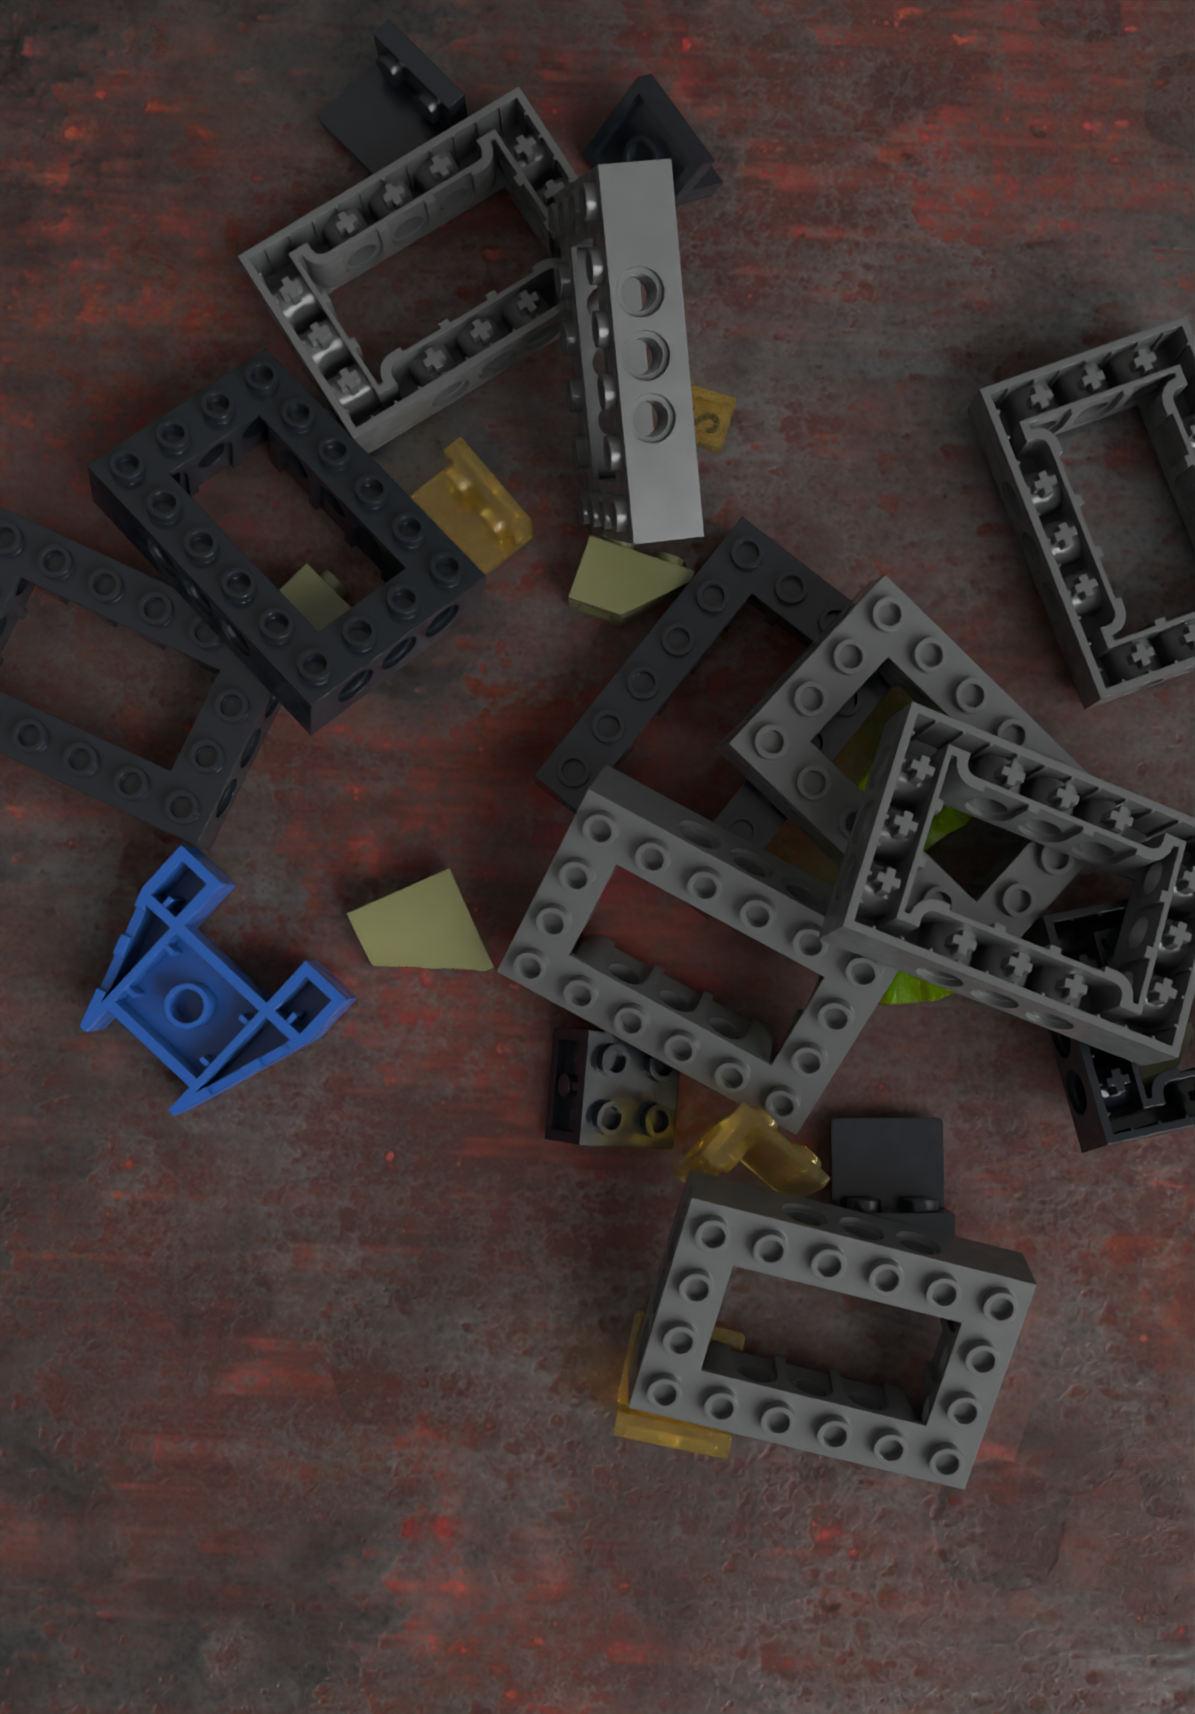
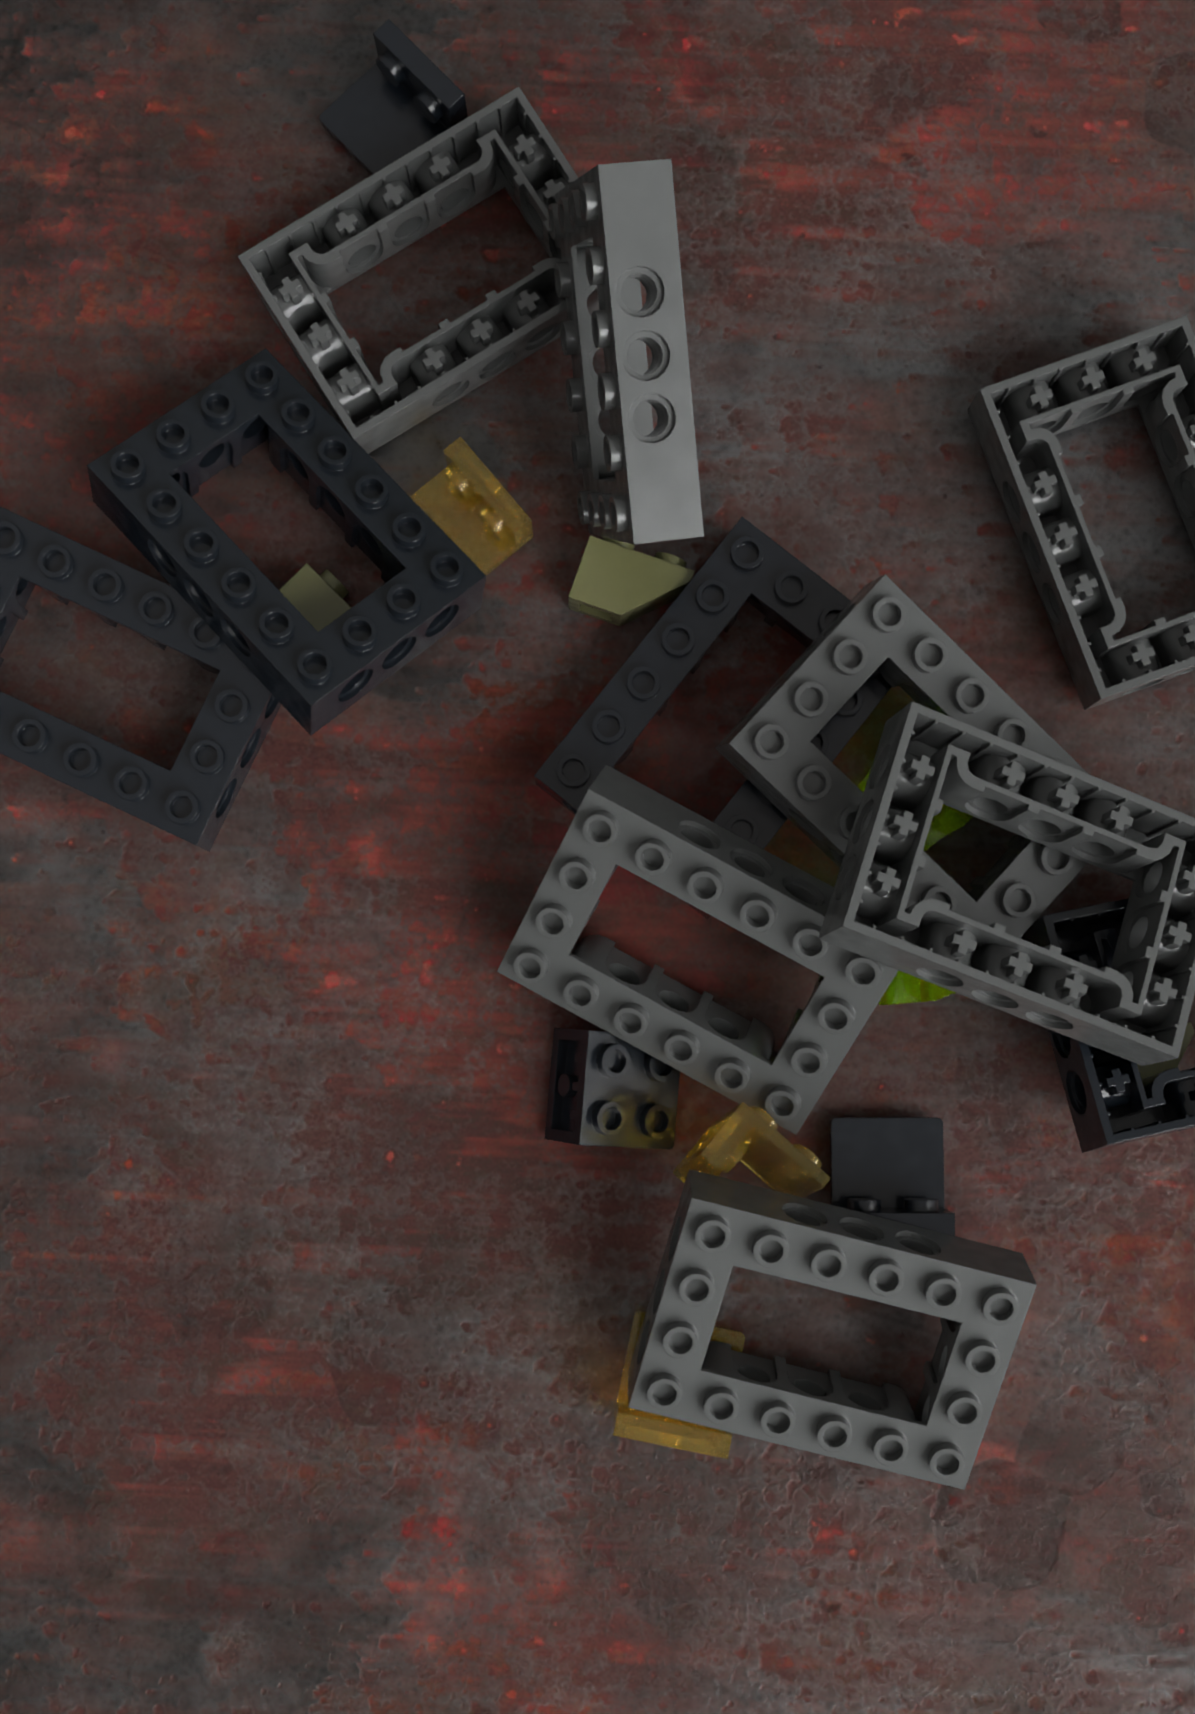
blue wedge [79,845,358,1116] -> none
olive slope [347,868,494,972] -> none
black bracket [582,74,723,209] -> none
clear yellow tile [691,385,737,454] -> none

